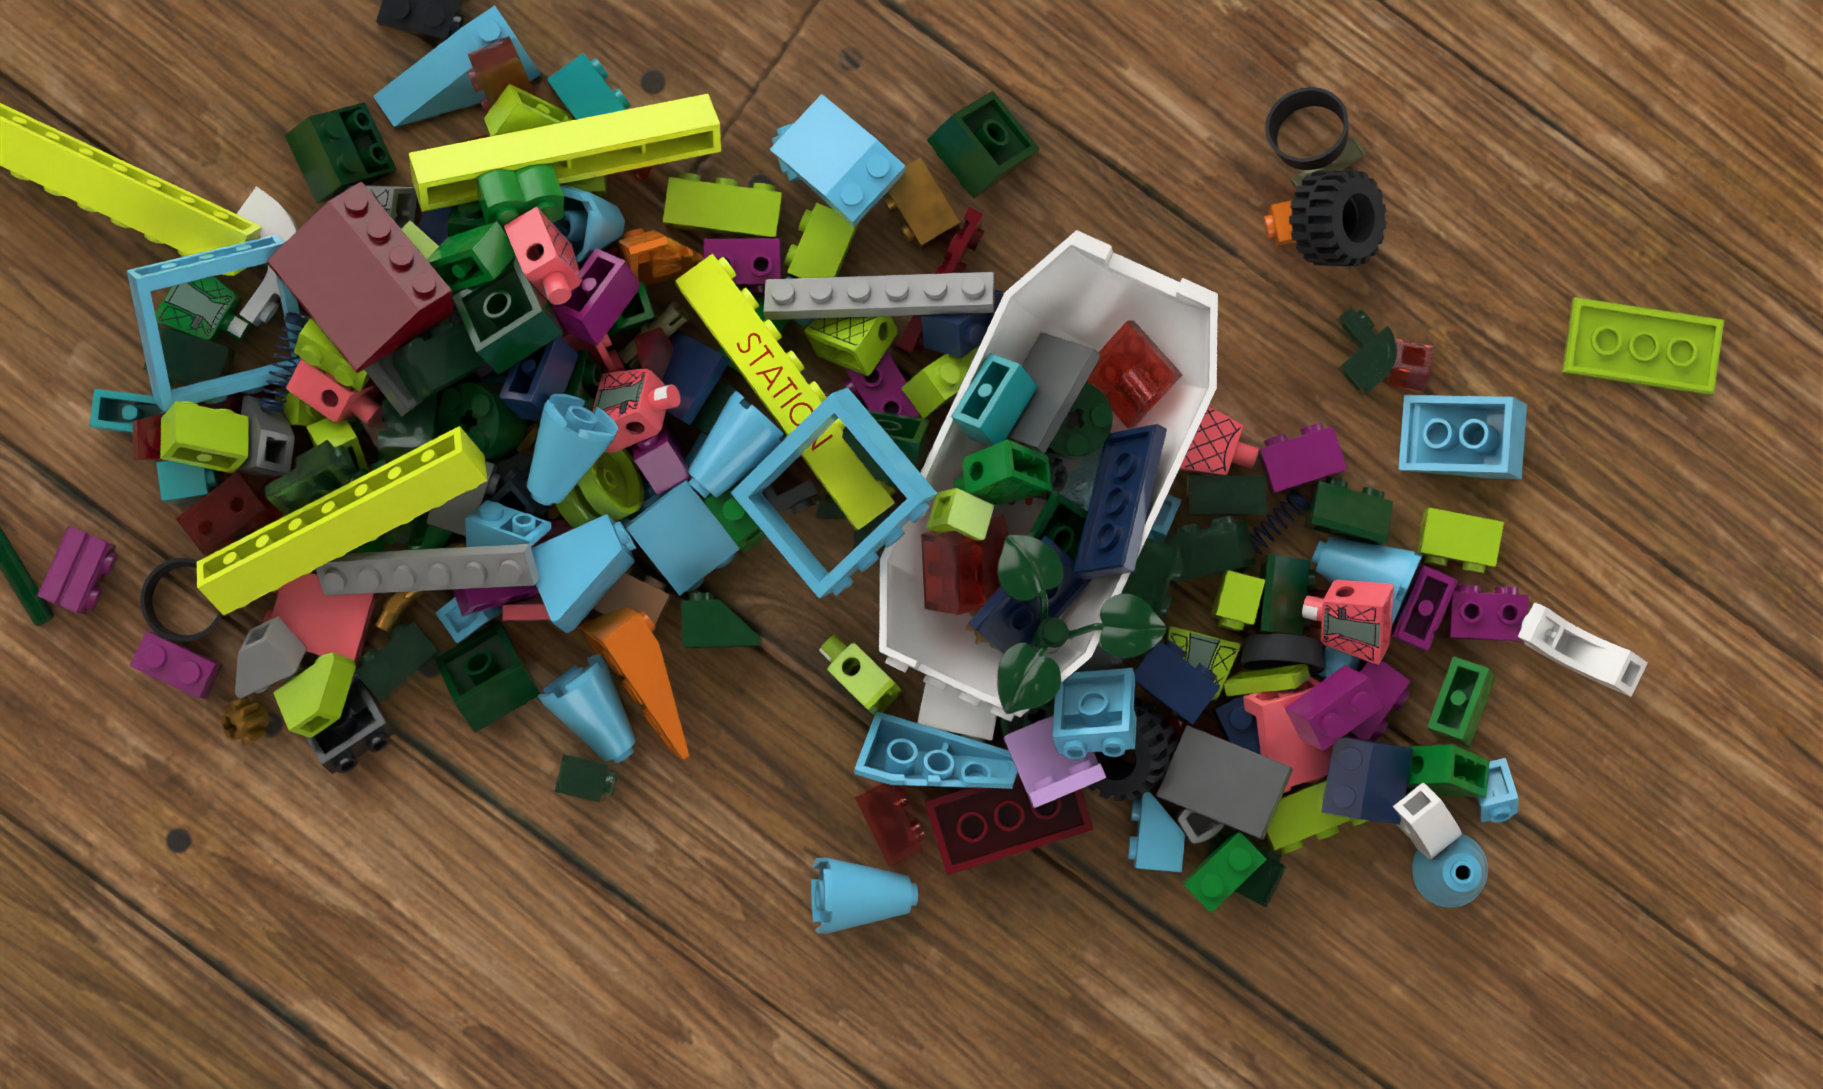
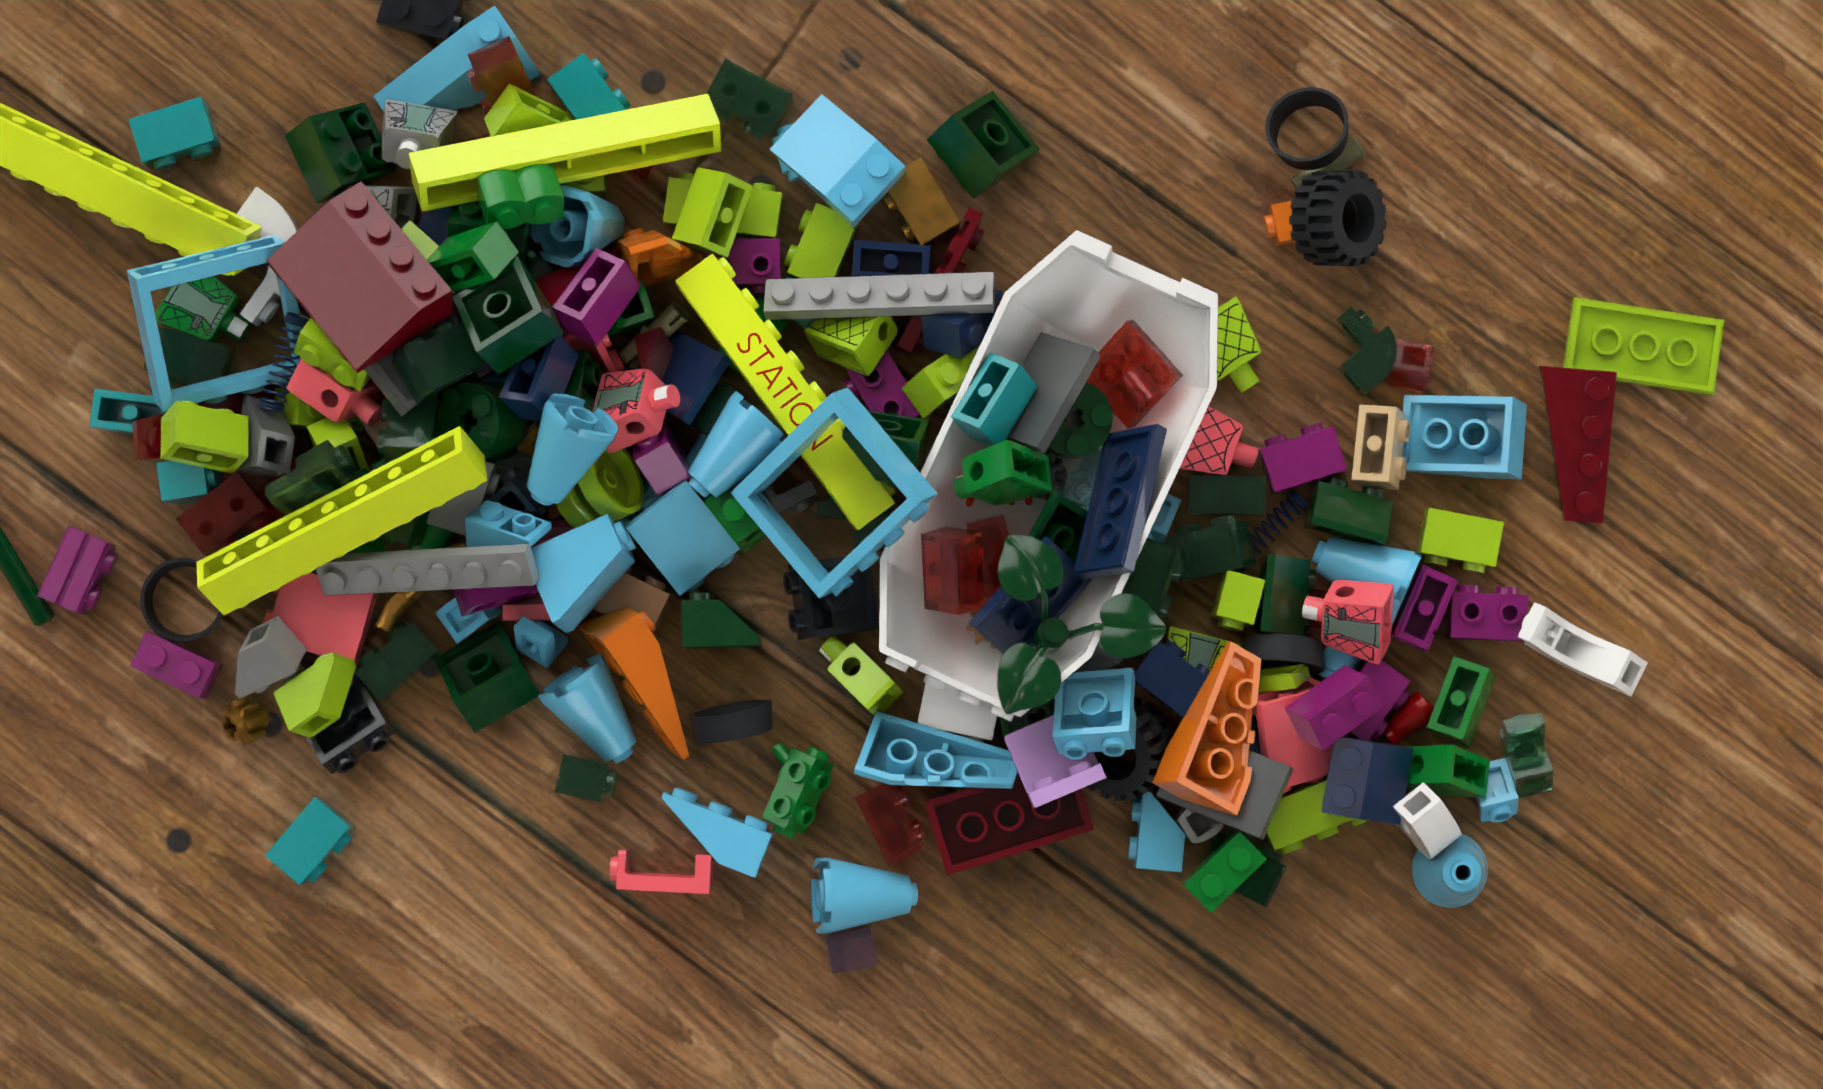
coral torso [504,207,582,305] -> none
lime panel [926,488,994,541] -> none
none -> teal brick [128,96,221,171]
none -> teal brick [265,796,355,885]
none -> light grey torso [382,99,457,169]
none -> medium azure bracket [514,616,568,668]
none -> coral panel [610,848,714,894]
none -> medium azure slope [661,787,774,878]
none -> lime brick [672,167,753,258]
none -> black tyre [689,699,773,743]
none -> clear green brick [706,58,793,140]
none -> green brick [762,742,835,839]
none -> black plate [783,557,879,640]
none -> panel [825,926,877,973]
none -> dark blue brick [852,240,931,277]
none -> orange wedge [1152,642,1261,816]
none -> lime torso [1217,296,1261,393]
none -> tan brick [1351,404,1411,490]
none -> red cone [1383,690,1434,745]
none -> clear green brick [1499,712,1553,798]
none -> dark red wing [1539,366,1617,524]

